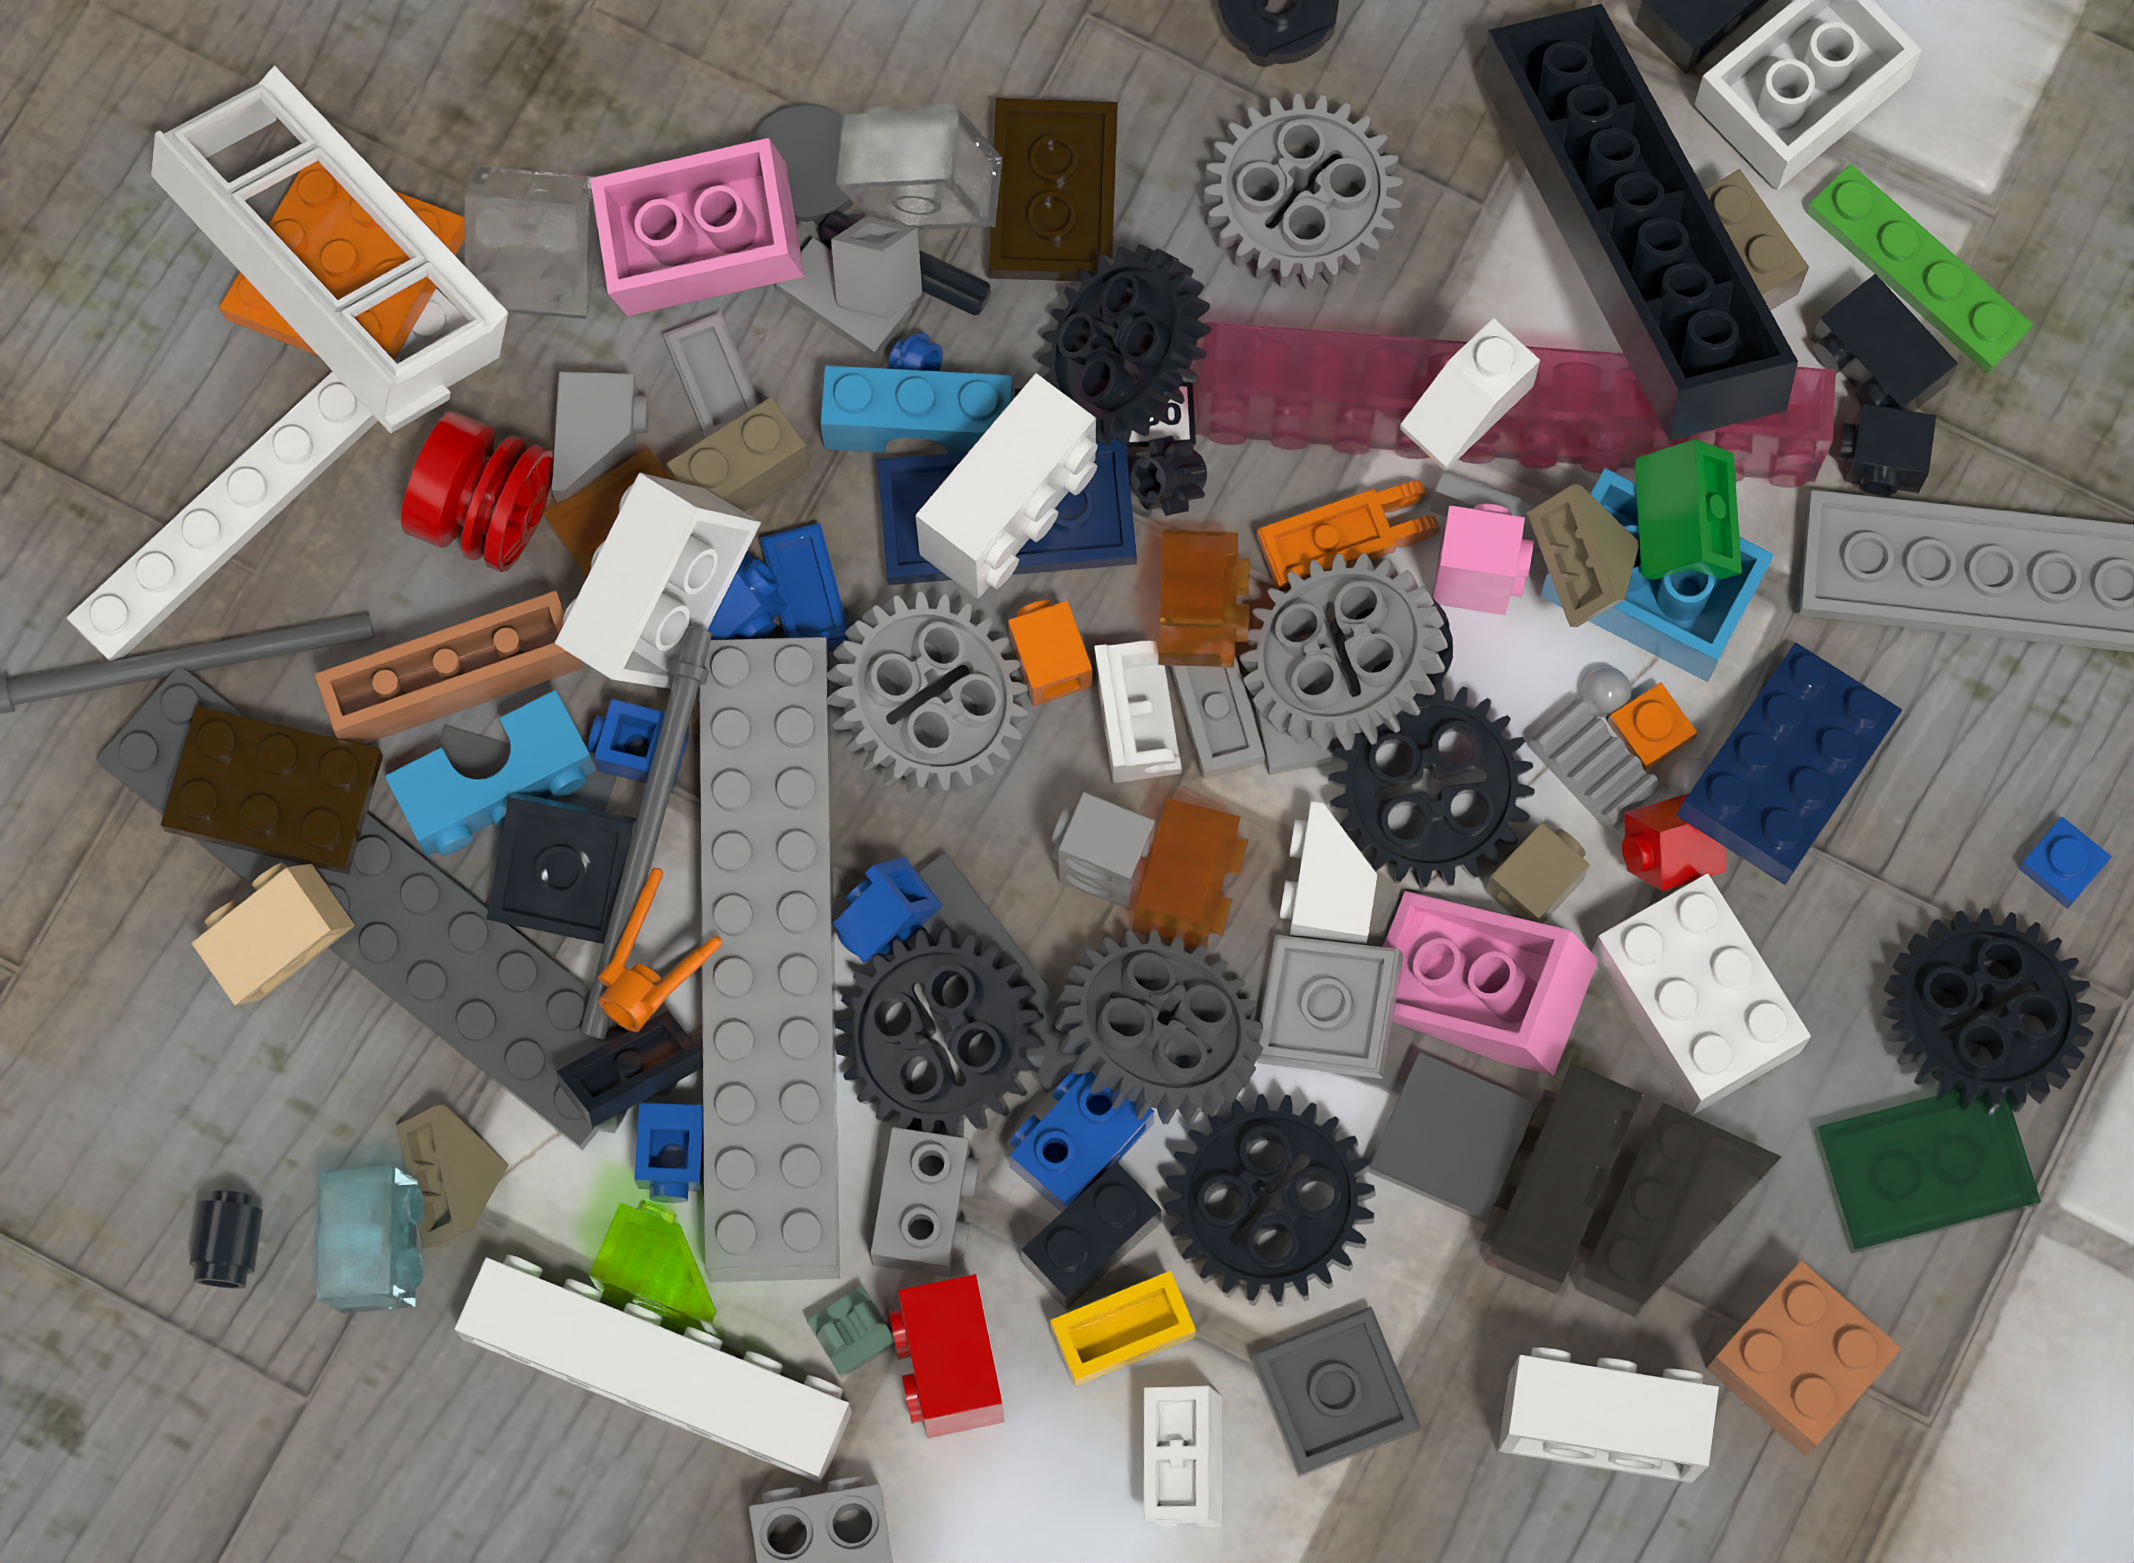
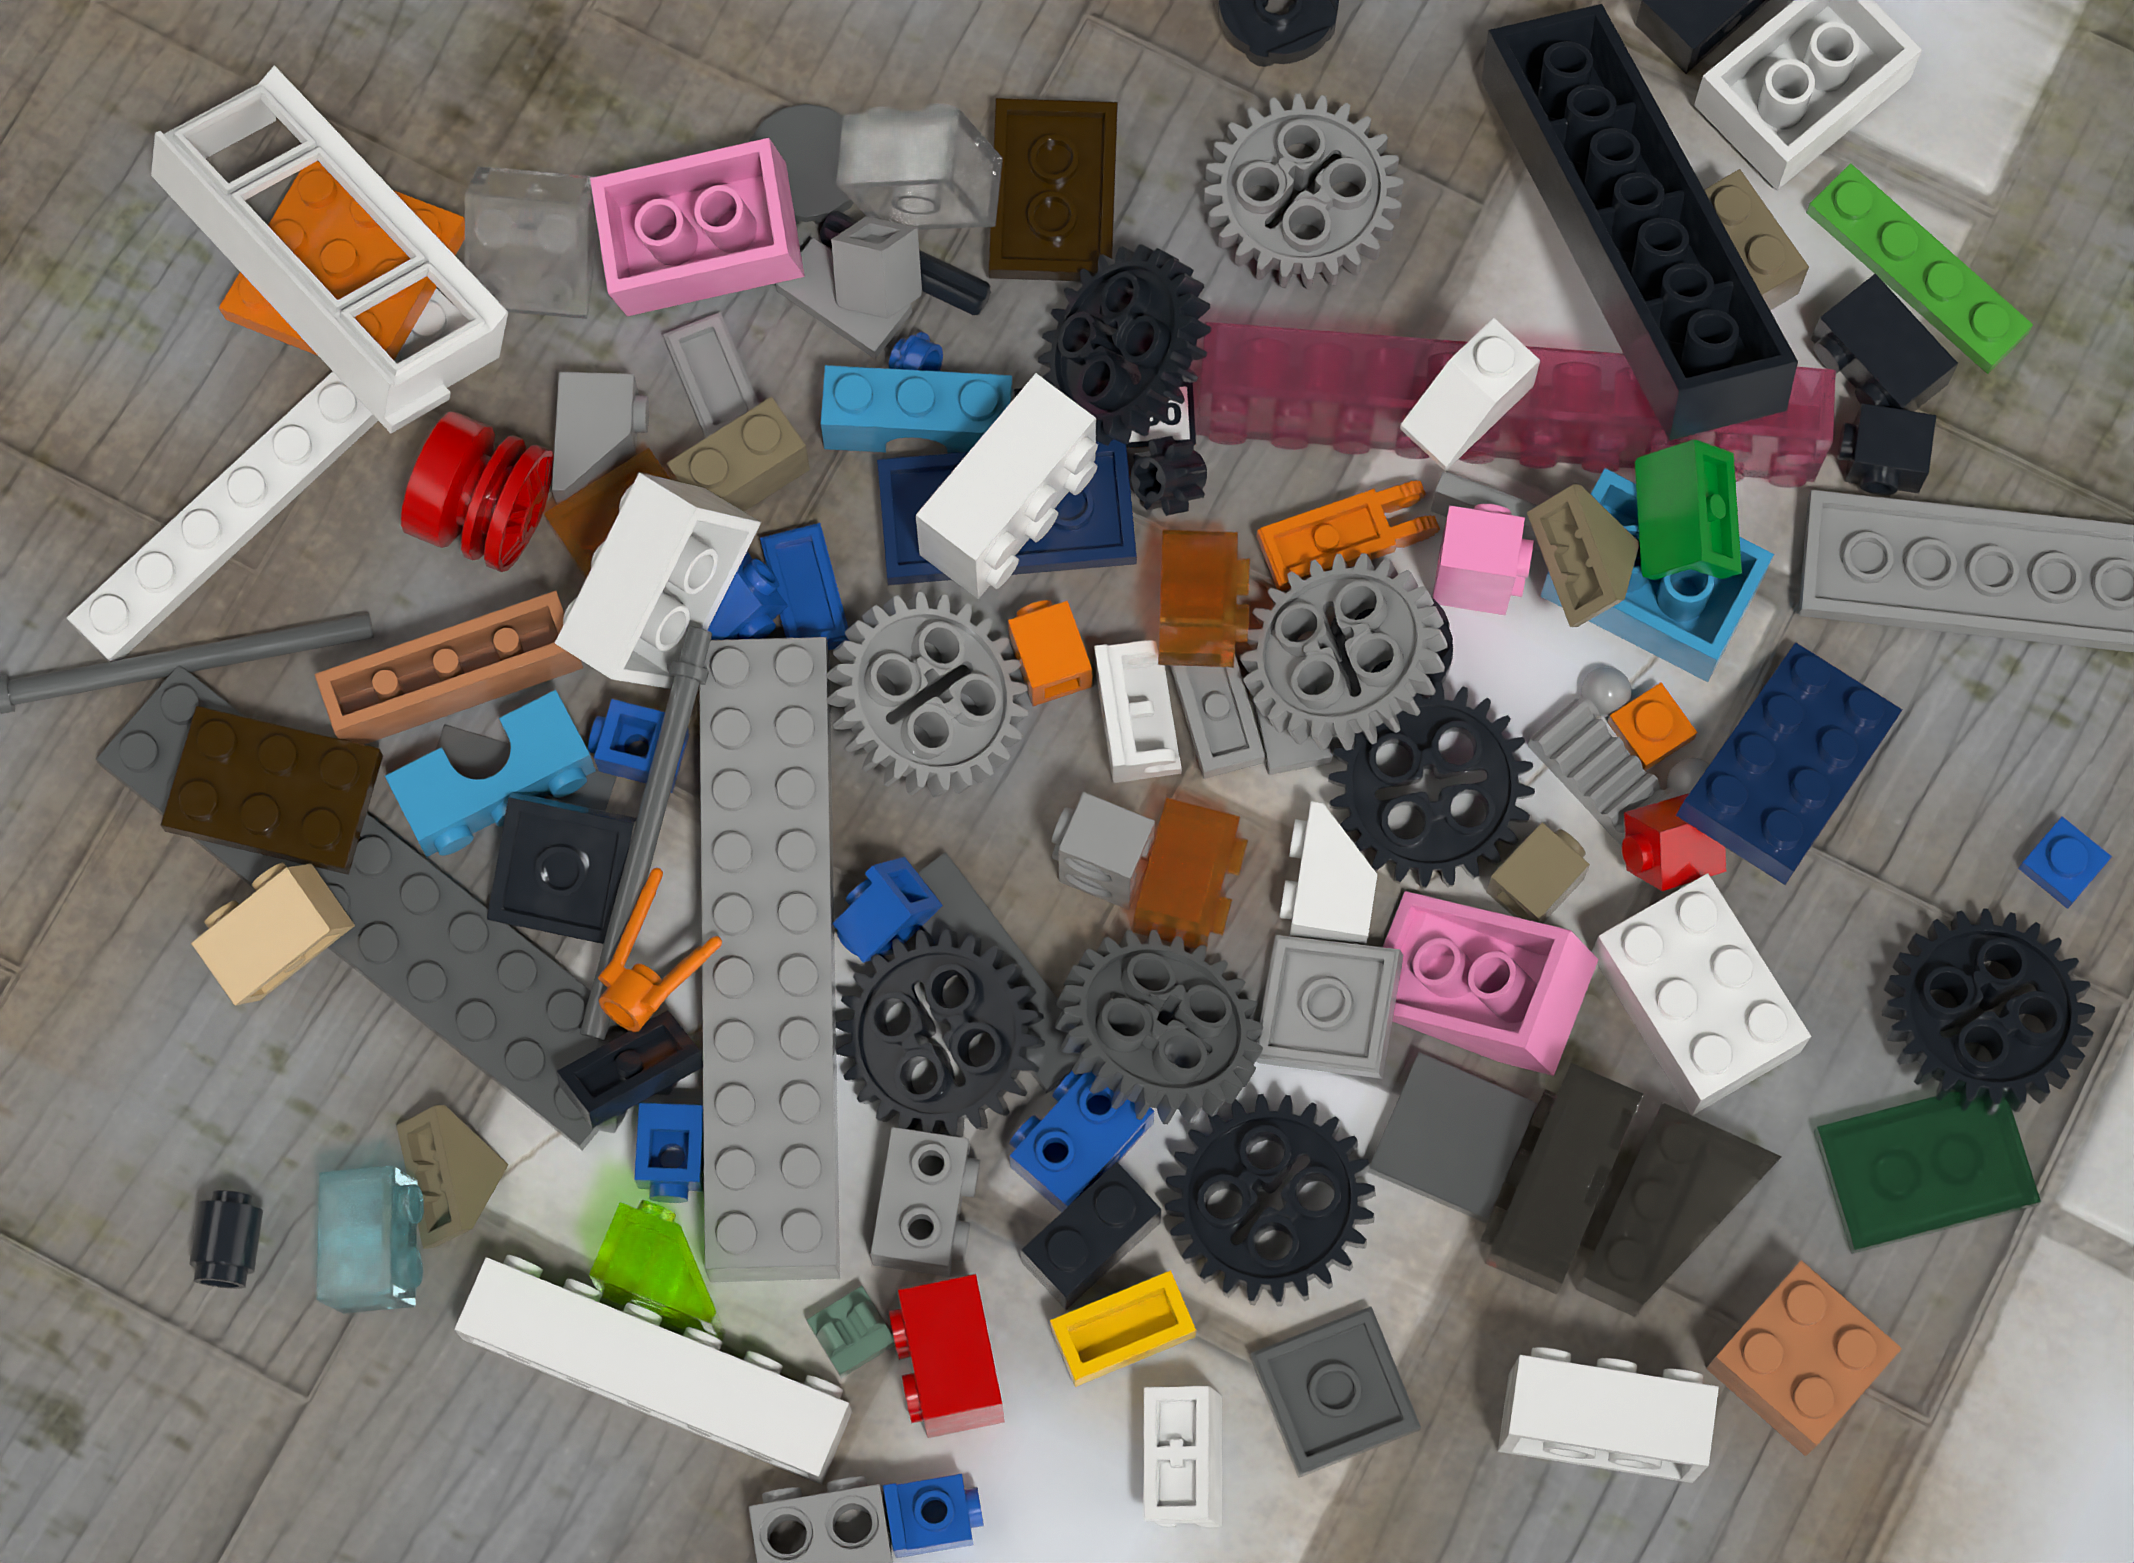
none -> blue brick [883,1474,984,1558]

